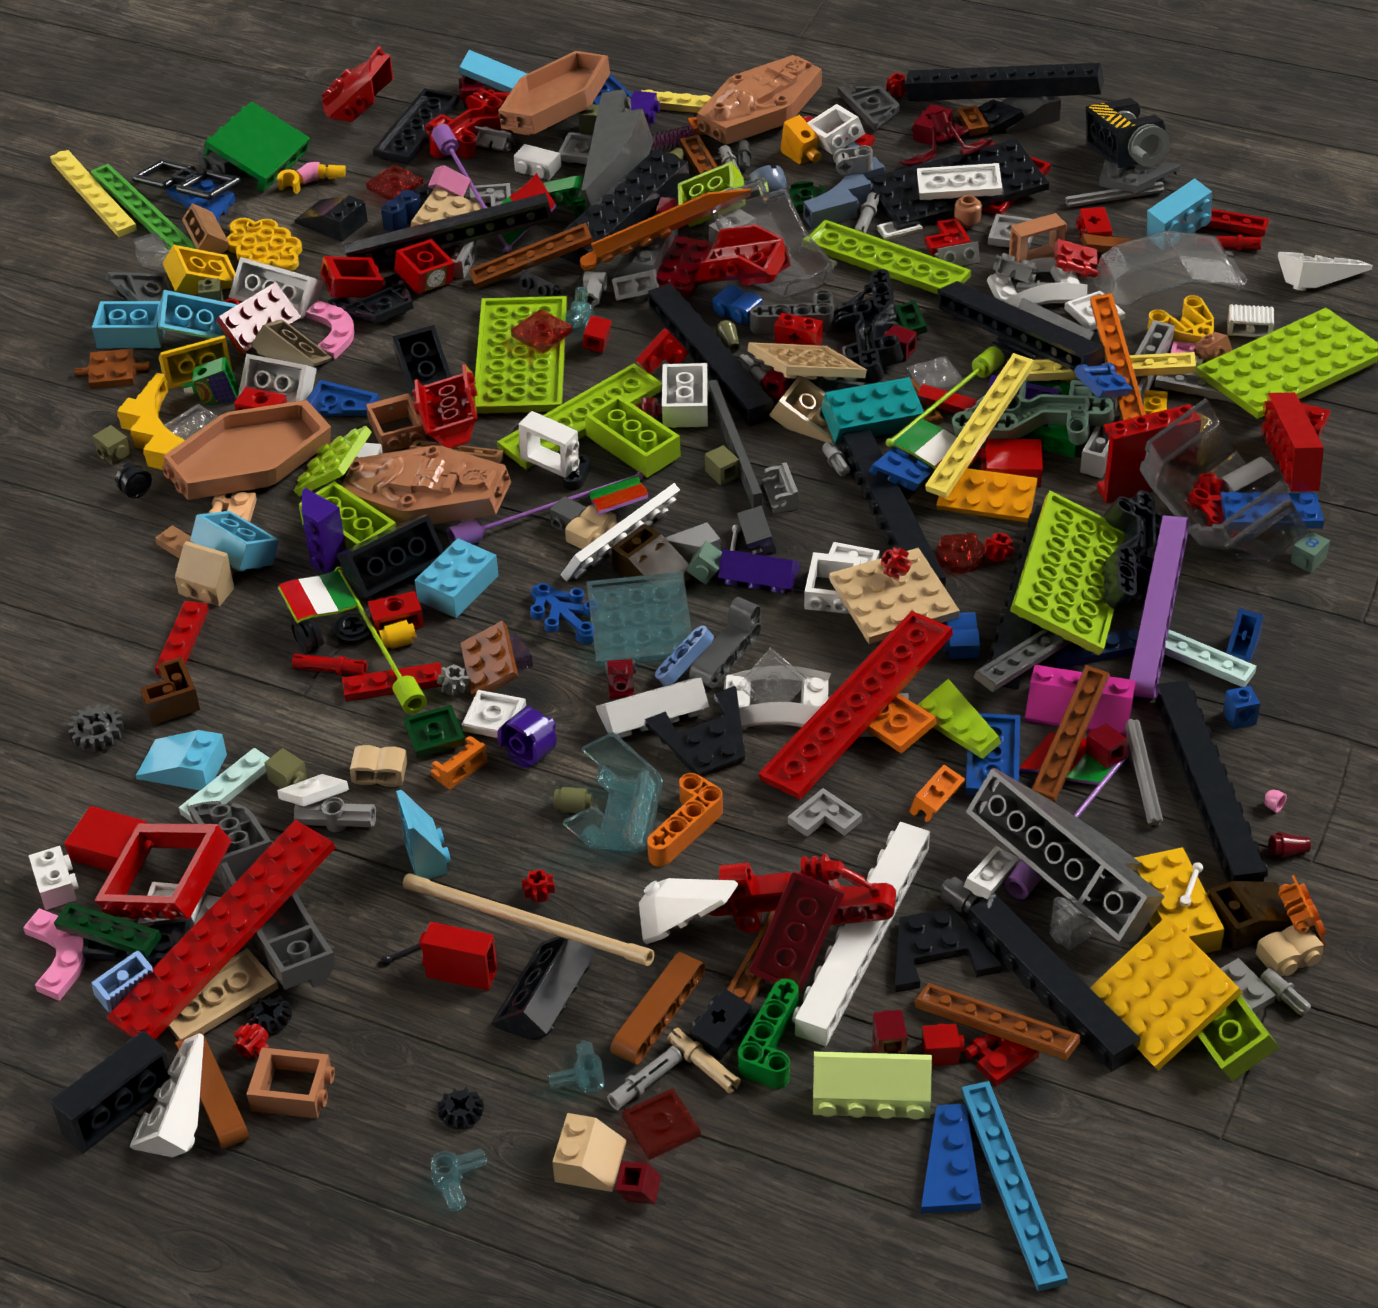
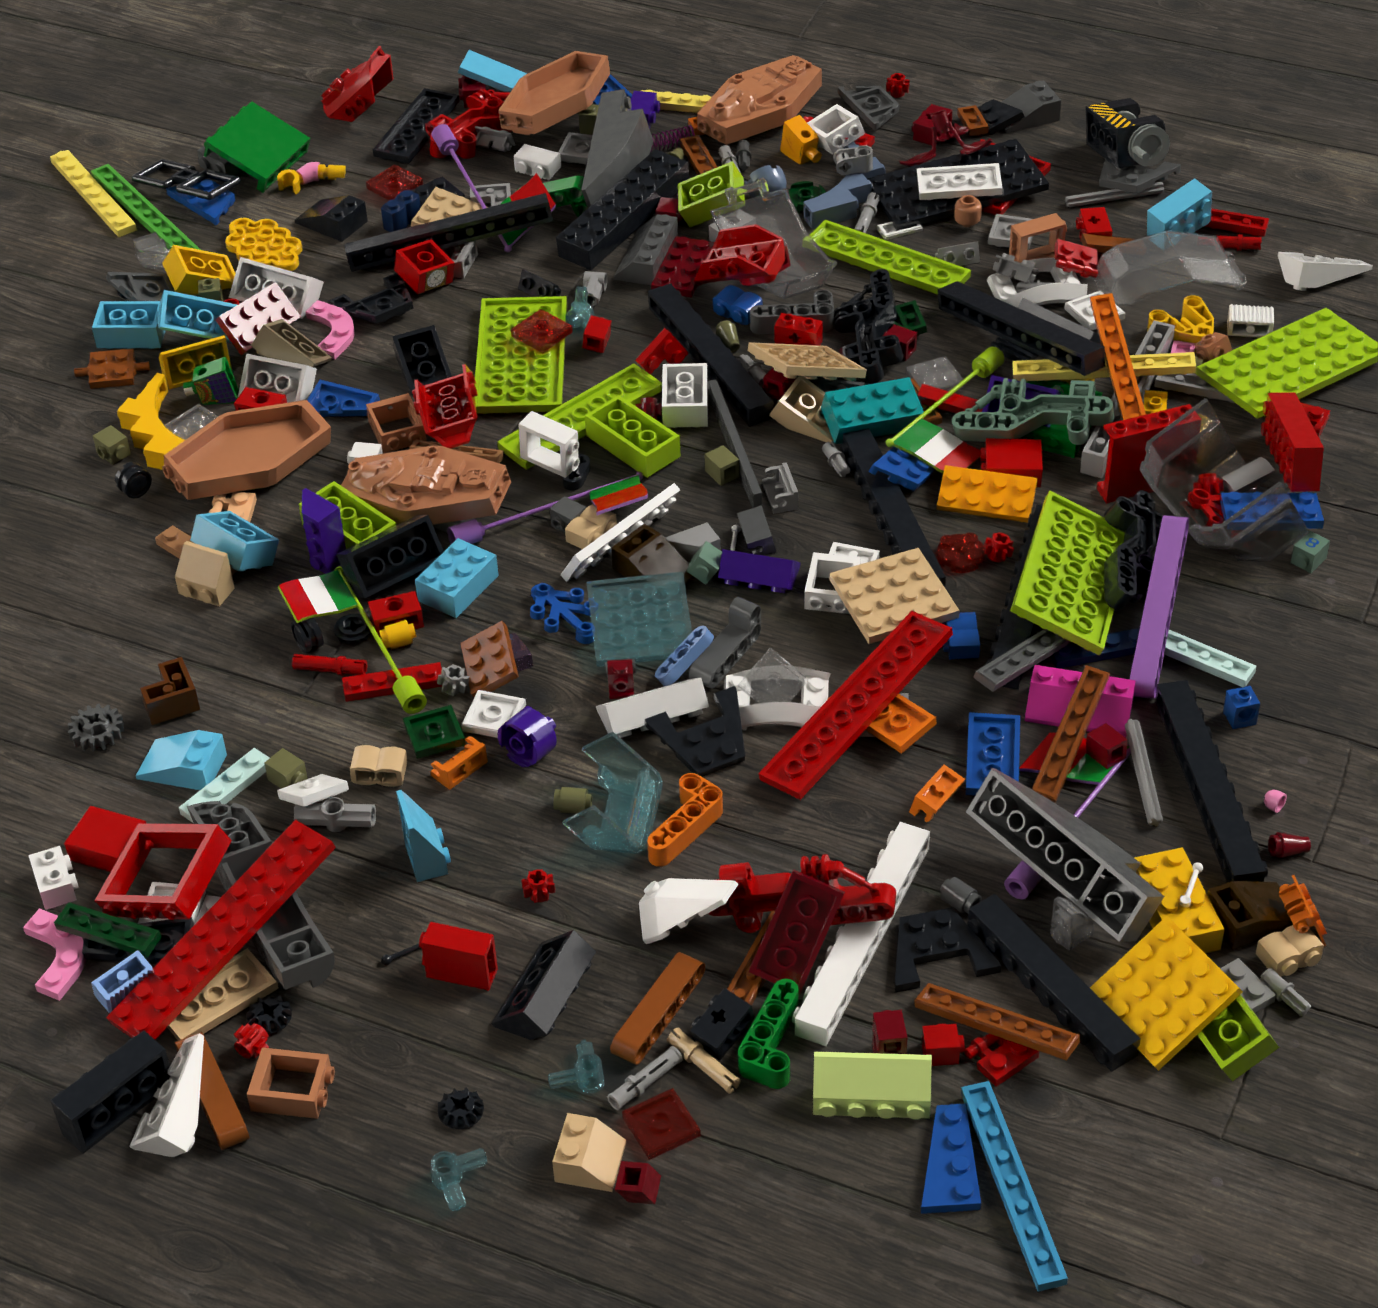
red plate [155,601,209,675] -> none
medium nougat brick [182,203,229,254] -> none
lime plate [293,426,372,497] -> none
red window [320,256,385,298] -> none
tan piece [403,873,654,966] -> none
bright pink slope [428,165,471,197] -> none
dark orange plate [469,223,593,289] -> none
orange hinge [580,188,751,271] -> none
light grey hinge [612,269,659,301] -> none
light grey plate [788,788,862,837] -> none
red gear [881,547,911,579] -> none
black brick [905,63,1104,101] -> none
lime wing [917,679,1001,759] -> none
red plate [924,218,971,255] -> none
light yellow plate [925,353,1034,498] -> none
white plate [963,846,1019,899] -> none
blue plate [1075,363,1133,398] -> none
blue slope [1226,608,1264,663] -> none

